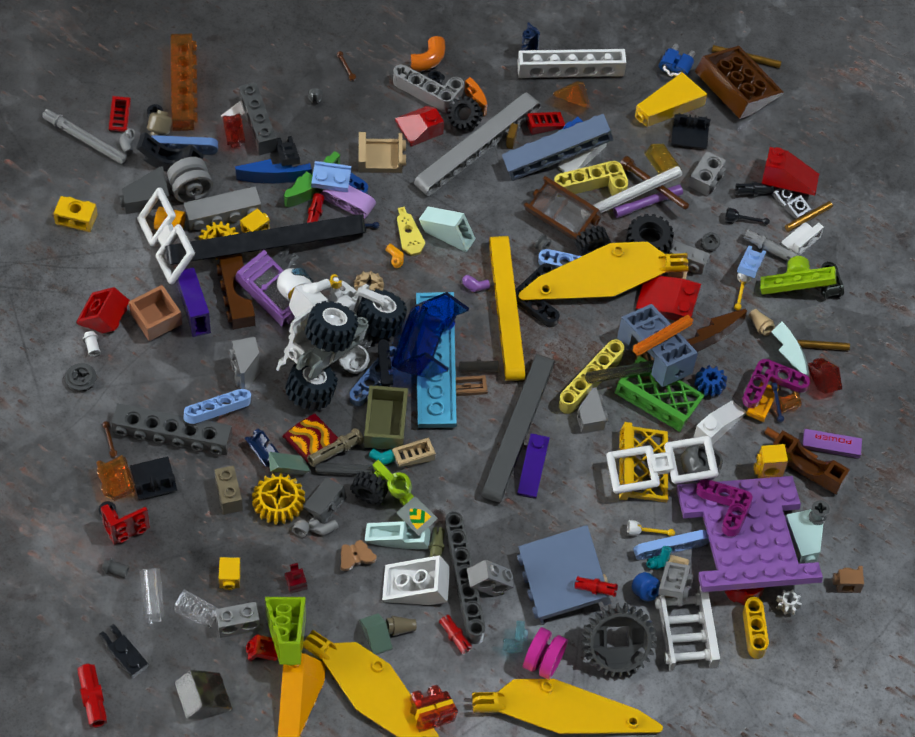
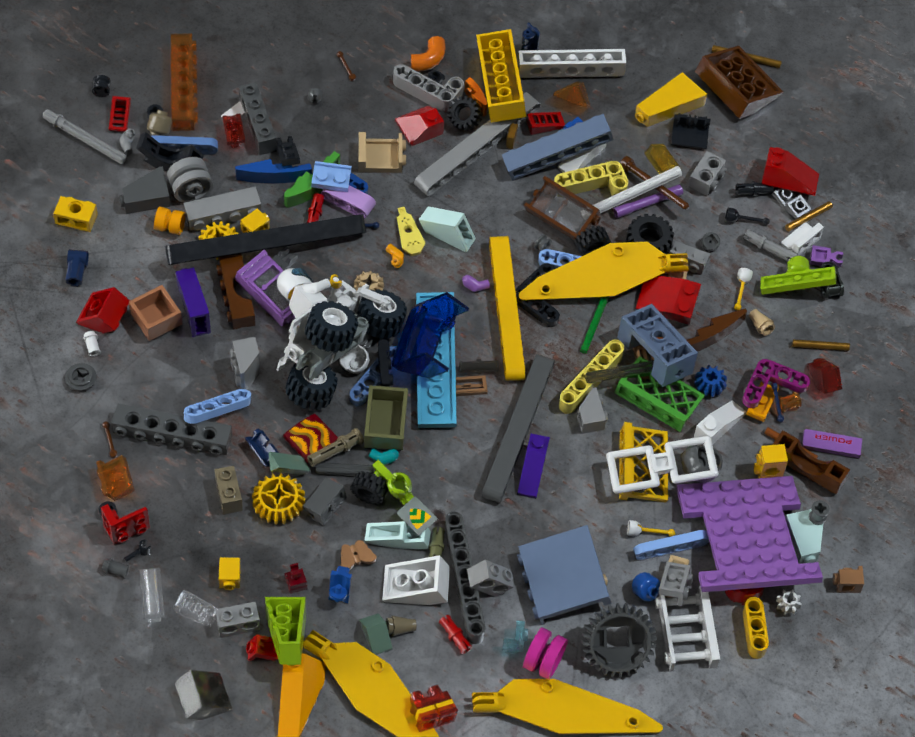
red piece [77,663,107,728] -> none
black hinge [99,624,149,678] -> none
black hinge [130,456,178,500] -> none
white bar [137,187,195,285] -> none
light grey hinge [292,519,309,537] -> none
light grey arm [308,518,339,535] -> none
tan slope [392,438,436,467] -> none
red pin [575,576,618,597] -> none
orange axle [633,315,693,356] -> none
teal arm [646,546,672,569] -> none
blue piece [659,44,695,77] -> none
magenta beam [696,479,753,537] -> none
light blue hinge [737,245,766,278] -> none
light aqua slope [771,322,810,378] -> none
none -> dark blue piece [65,249,89,287]
none -> black wheel [92,75,111,97]
none -> black hand [124,539,151,562]
none -> blue hips [328,566,352,603]
none -> yellow brick [476,29,526,123]
none -> green bar [580,297,609,354]
none -> medium lavender plate [810,245,844,267]

